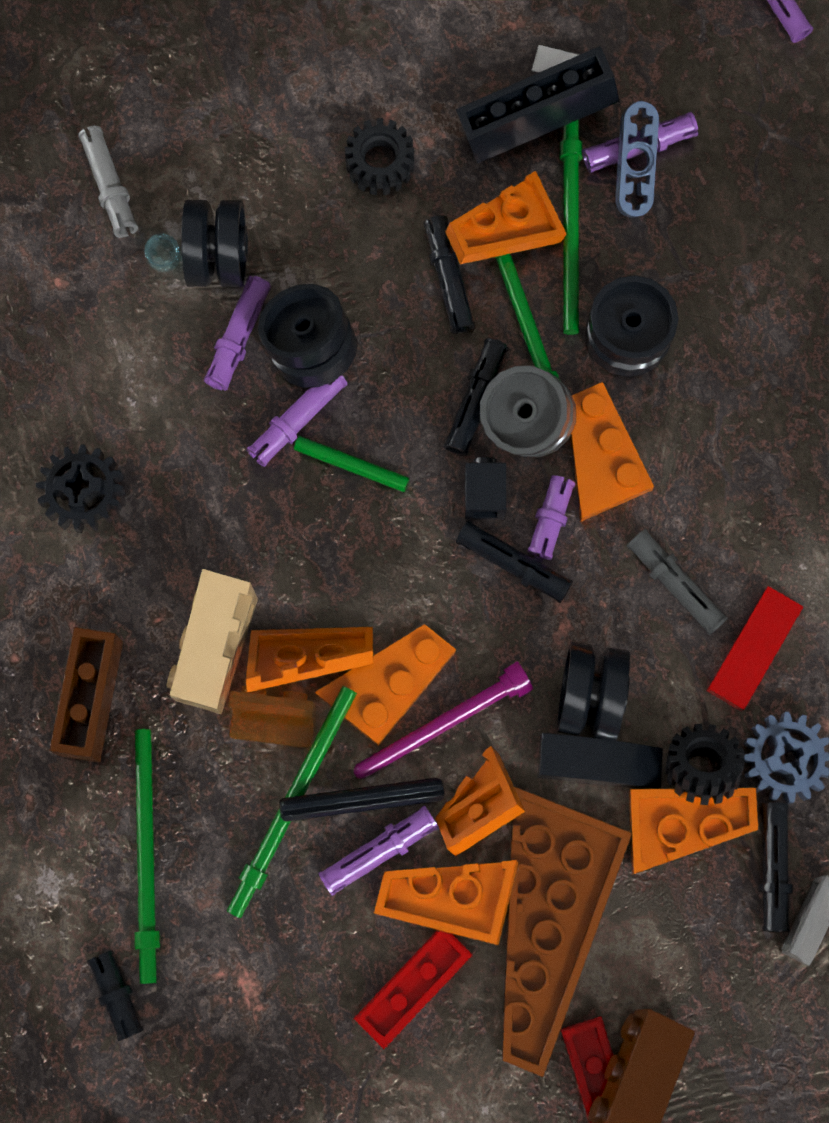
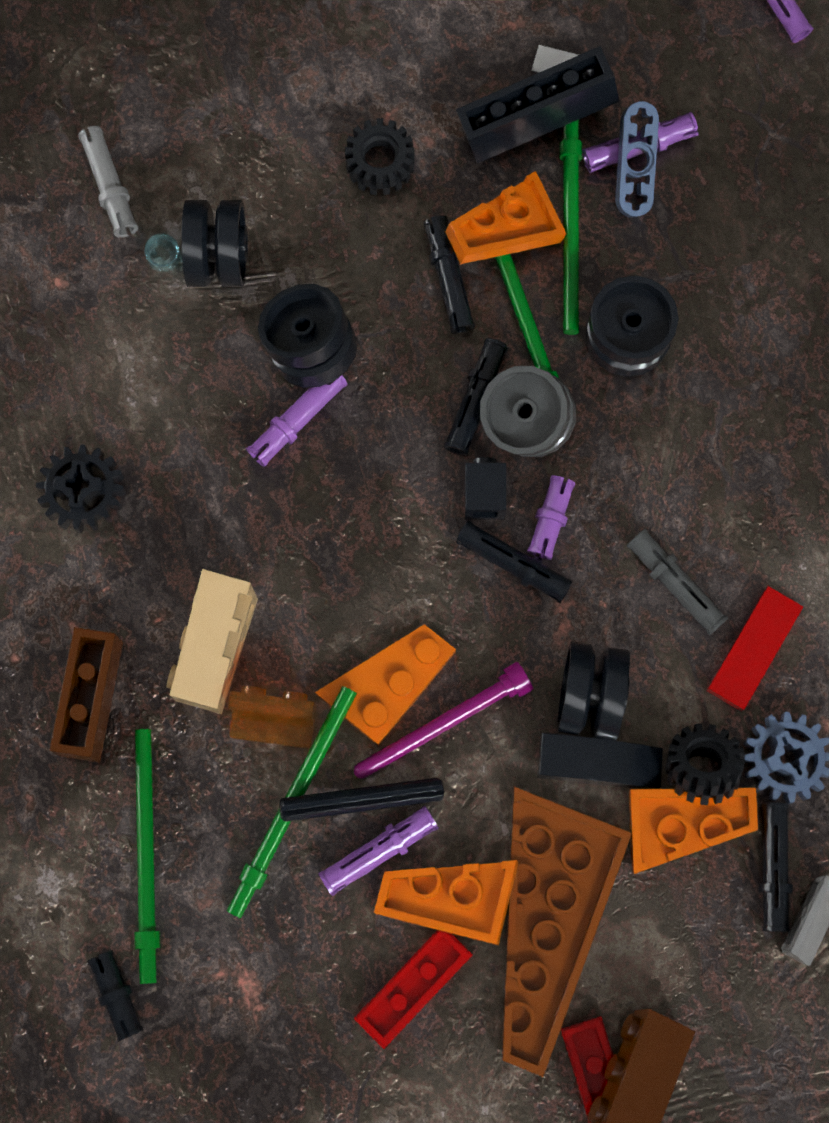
medium lavender pin [204,275,271,391] -> none
orange wing [246,627,373,693] -> none
green bar [294,435,410,493] -> none
orange wing [435,746,525,856] -> none
orange wing [570,382,654,522] -> none

